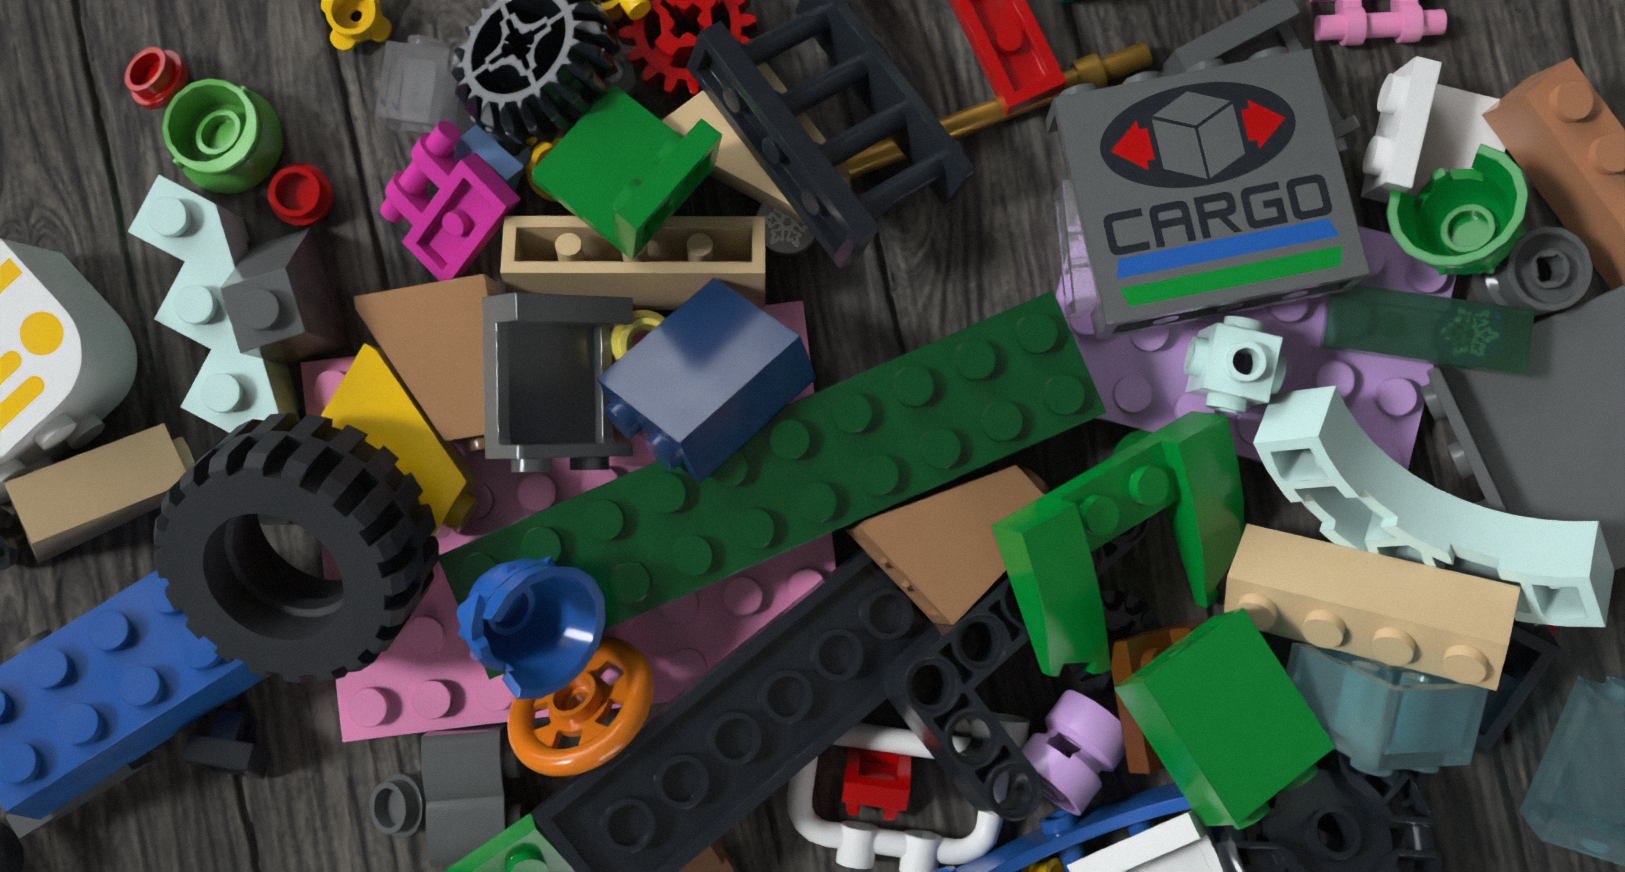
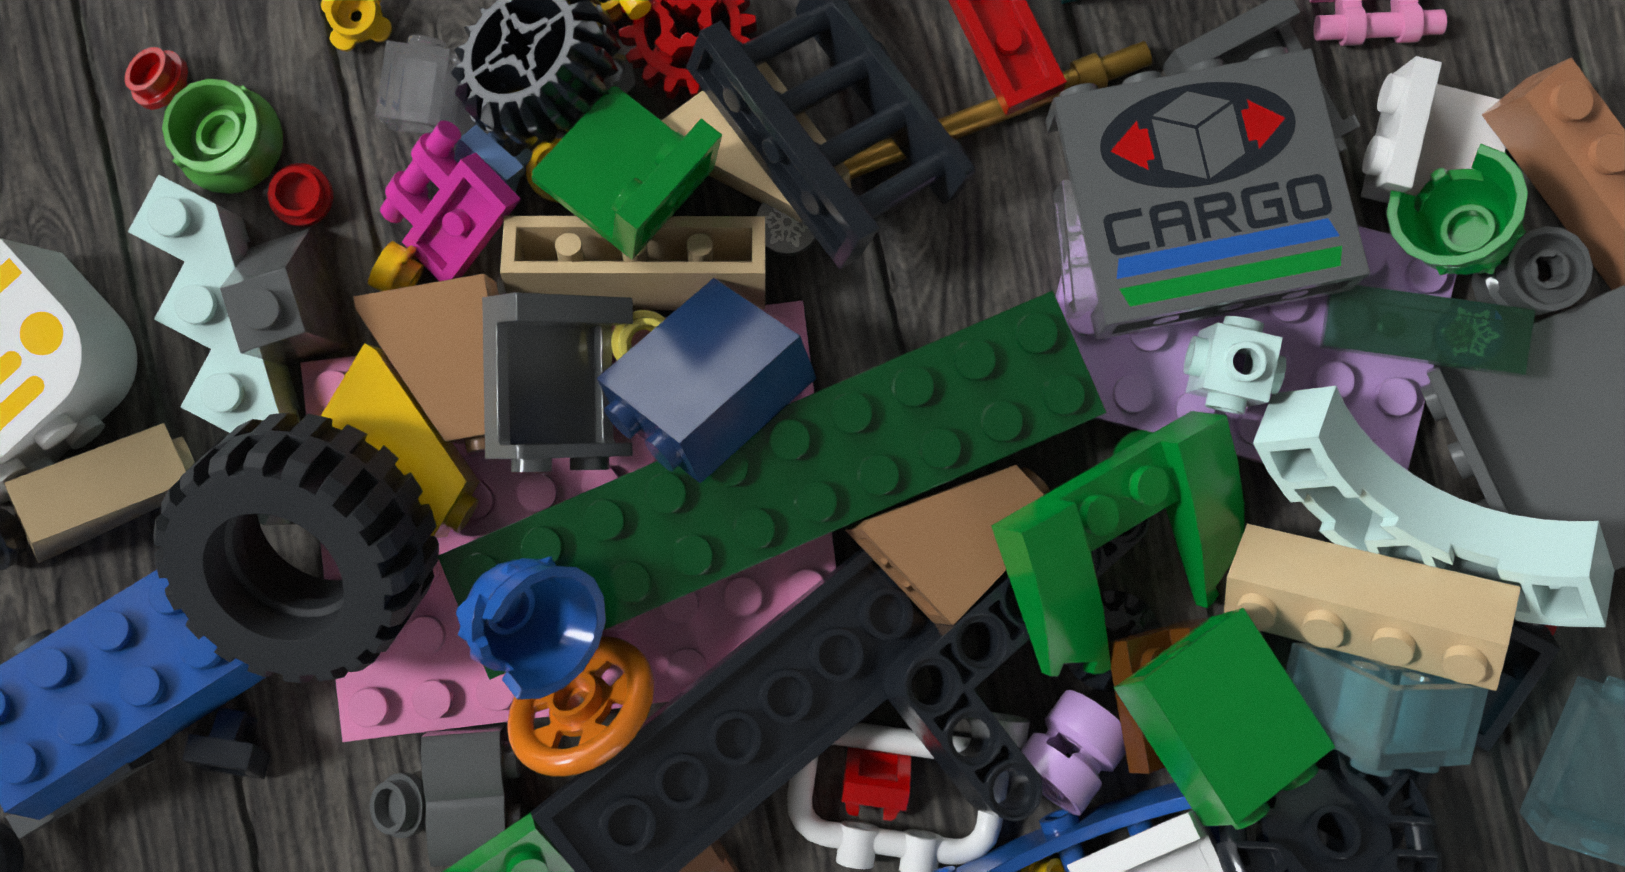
none -> yellow plate [368,241,424,292]

